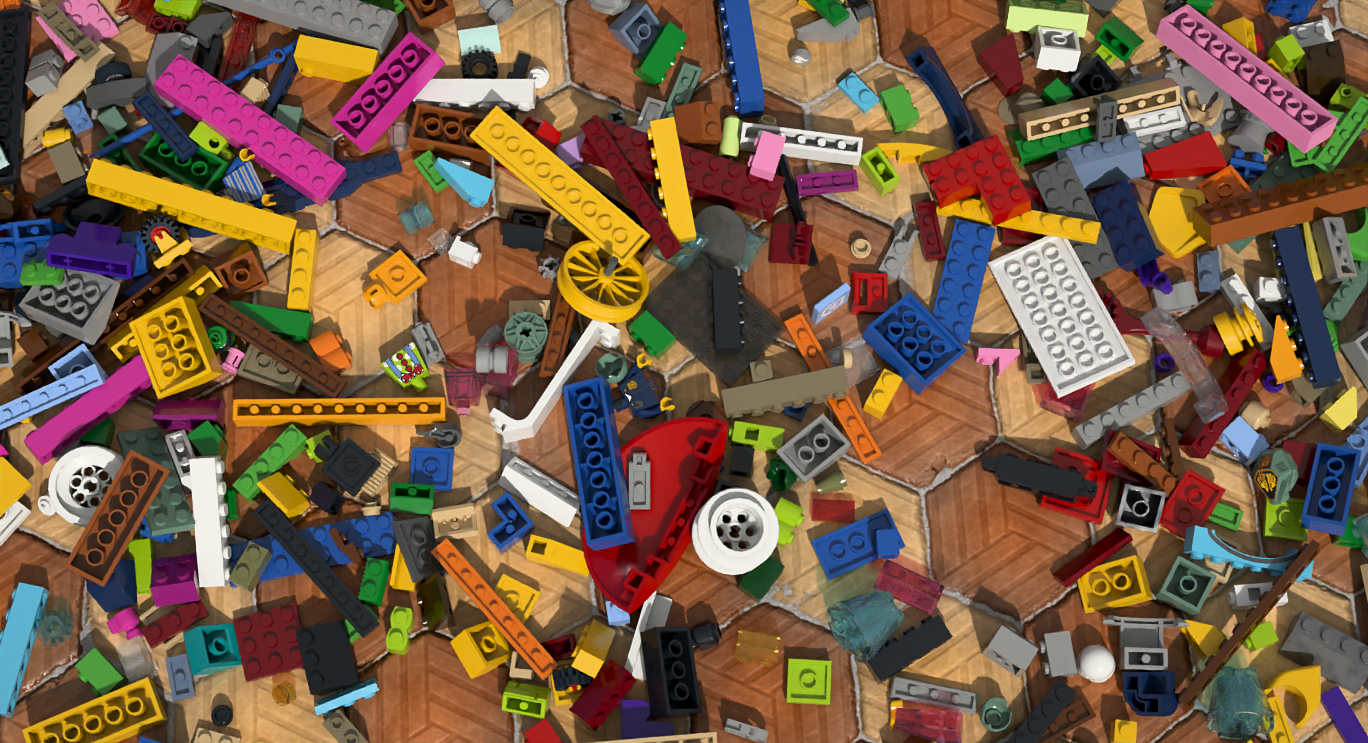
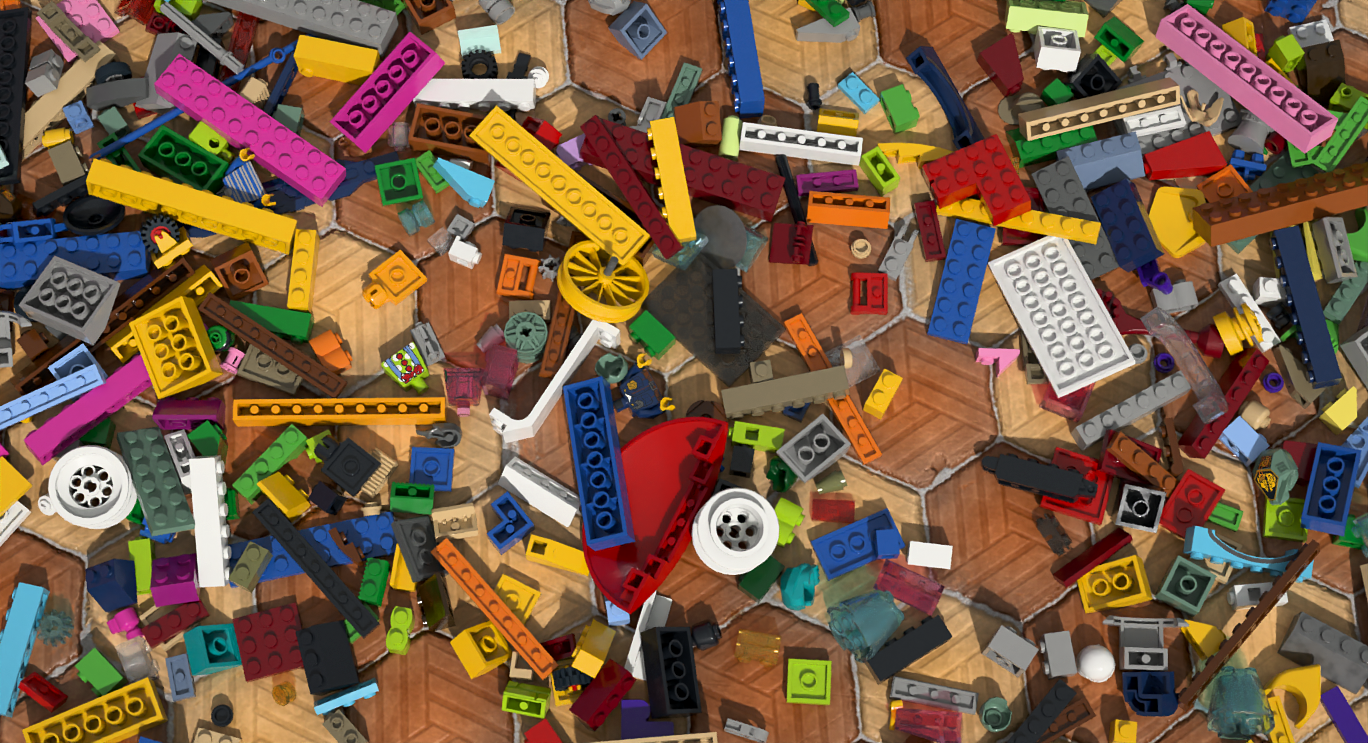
bright green plate [19,257,65,286] -> none
dark purple brick [46,222,136,279] -> none
dark orange brick [64,450,171,587] -> none
dark blue tile [132,91,199,162] -> none
light grey wheel [476,345,508,373] -> none
light grey hinge [629,452,651,510] -> none
green brick [633,21,688,87] -> none
bright pink brick [748,131,786,181] -> none
light grey tile [791,48,811,65] -> none
light blue tile [811,283,851,325] -> none
blue slope [861,292,967,396] -> none
dark grey hinge [1091,95,1118,143] -> none
sand blue plate [1197,250,1221,294] -> none
lime brick [1243,621,1279,653] -> none
light orange slope [1269,315,1304,385] -> none
none -> red plate [18,671,68,713]
none -> light grey axle [160,2,244,75]
none -> green brick [374,158,423,207]
none -> light grey plate [447,214,475,243]
none -> orange plate [496,254,541,300]
none -> teal helmet [780,563,820,611]
none -> black pin [806,83,822,110]
none -> orange brick [807,191,890,229]
none -> yellow panel [817,108,859,137]
none -> white hinge [906,541,953,569]
none -> clear smoke hinge [1035,513,1073,557]
none -> light grey plate [1128,343,1147,364]

